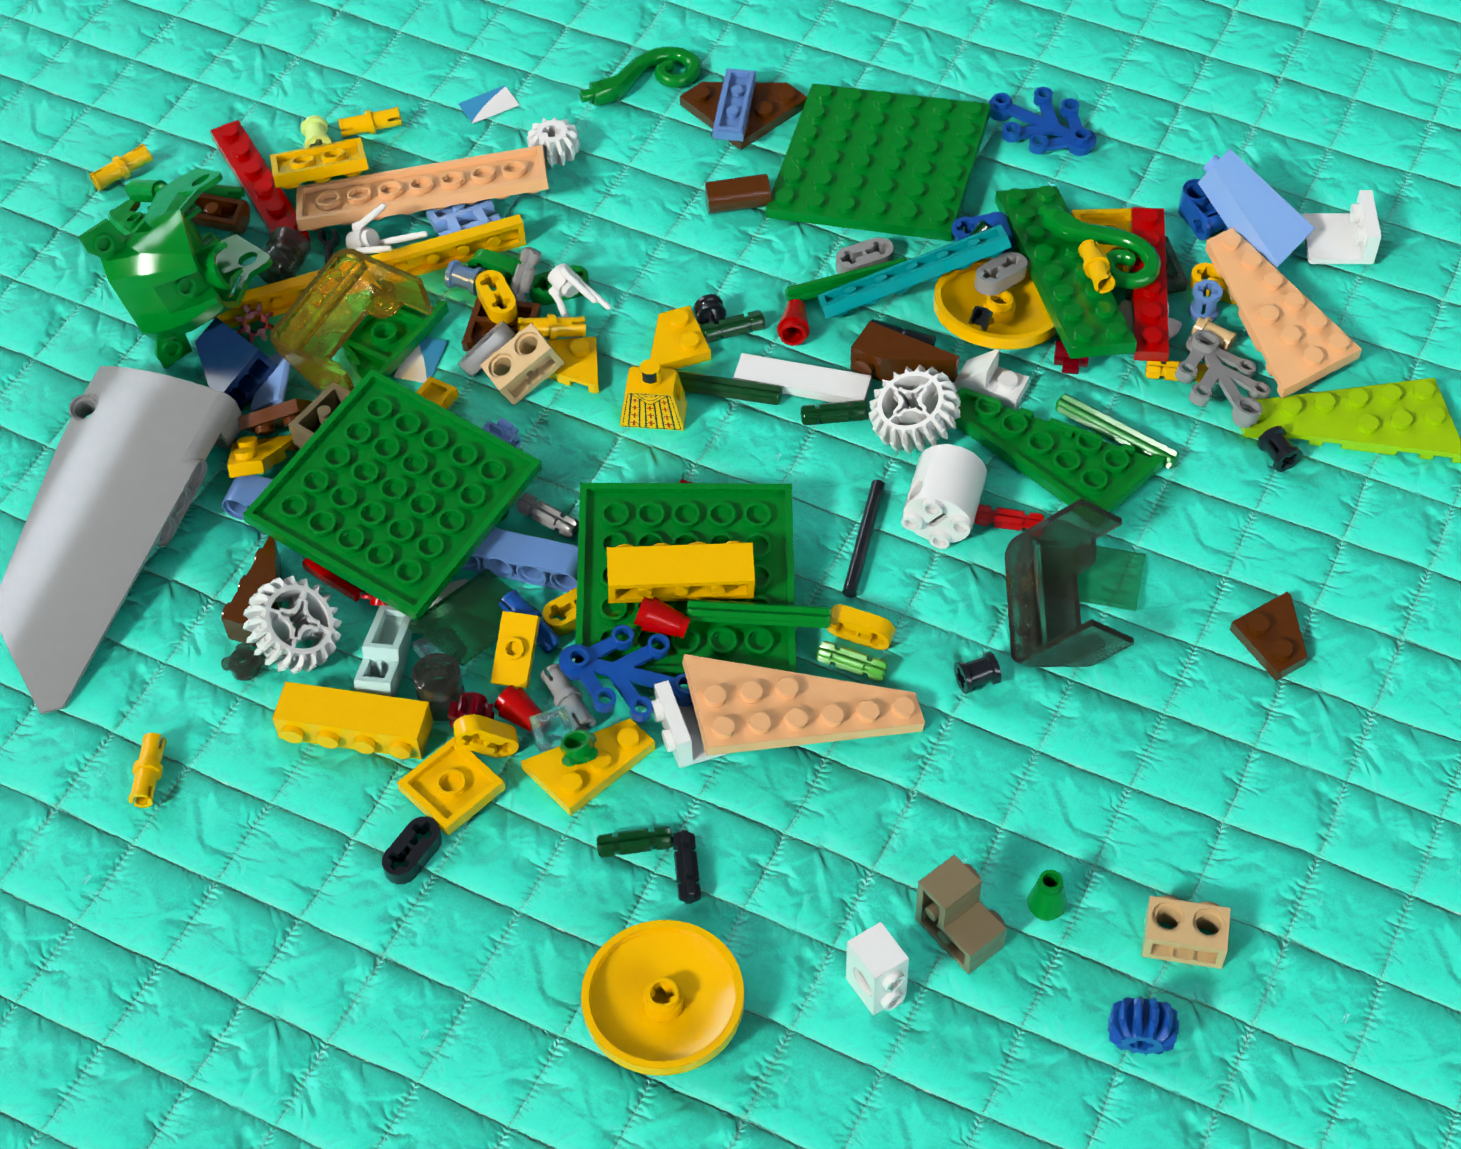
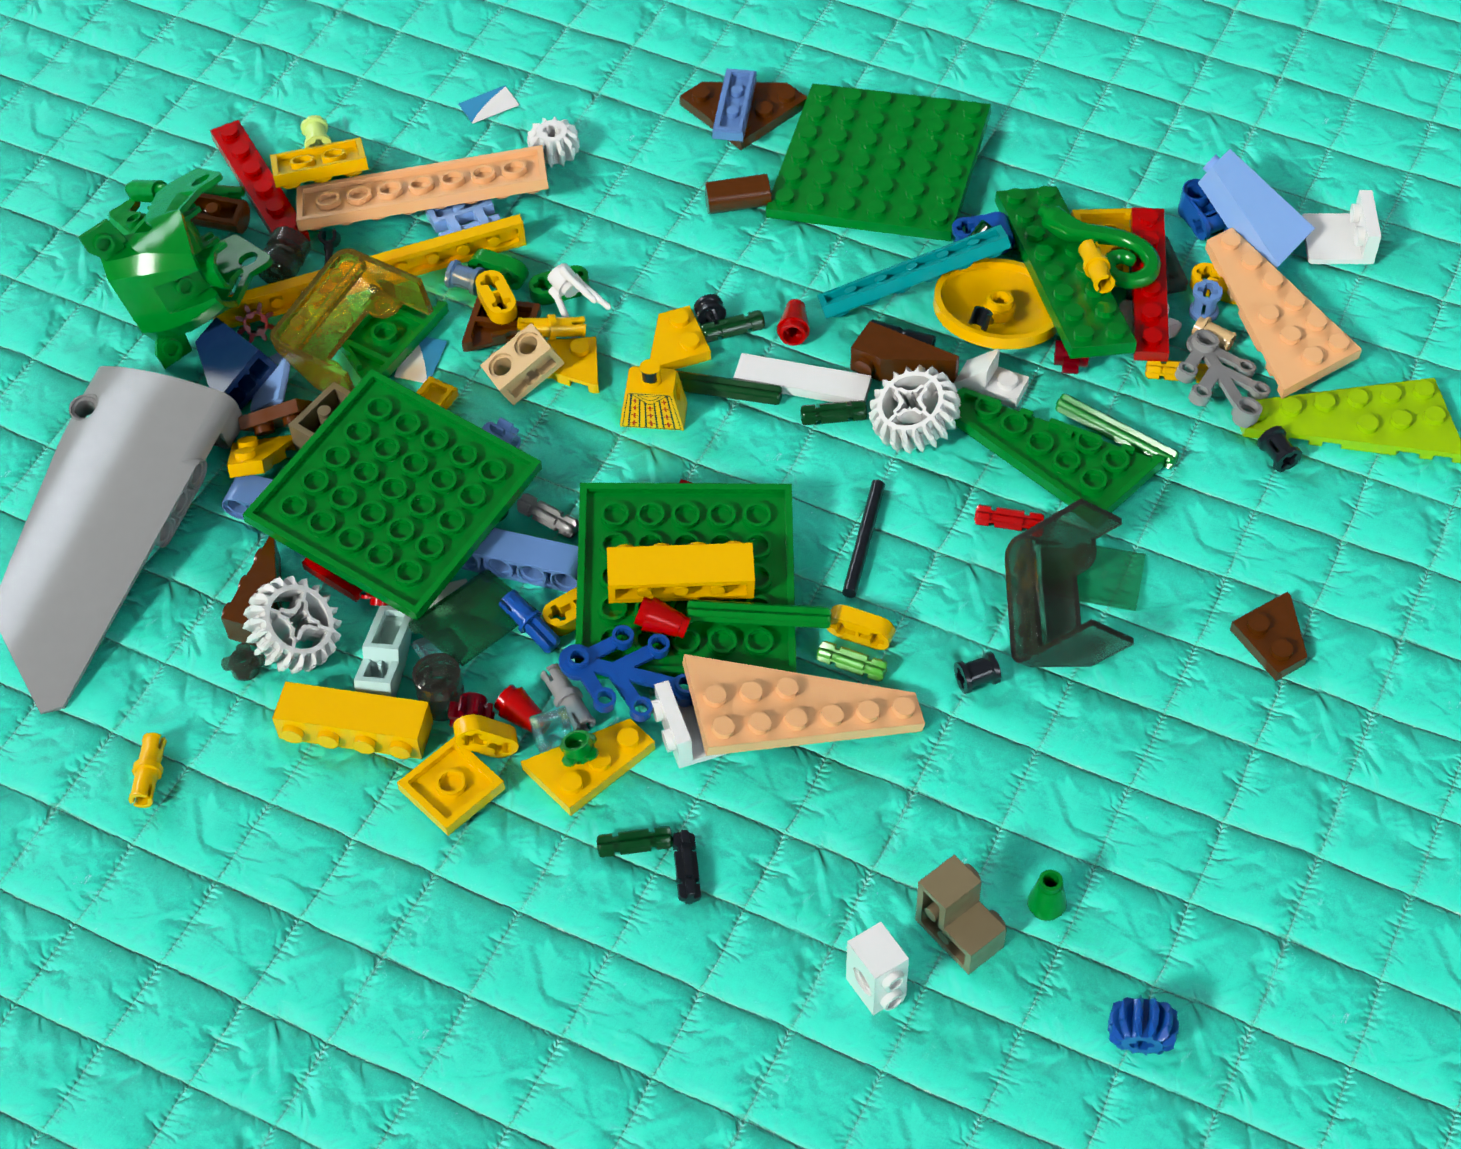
yellow pin [89,144,153,191] -> none
yellow pin [338,106,403,138] -> none
white plant [345,203,428,257] -> none
black beam [382,816,442,885] -> none
light grey beam [458,321,515,376] -> none
yellow plate [490,611,540,689] -> none
light grey axle [510,247,541,302] -> none
green plant [579,47,702,106] -> none
yellow dish [581,920,744,1076] -> none
green axle [785,258,907,302] -> none
light grey beam [835,237,894,274] -> none
white cylinder [901,444,987,549] -> none
light grey beam [974,252,1028,296] -> none
blue plant [989,87,1096,156] -> none
tan brick [1141,895,1231,969] -> none

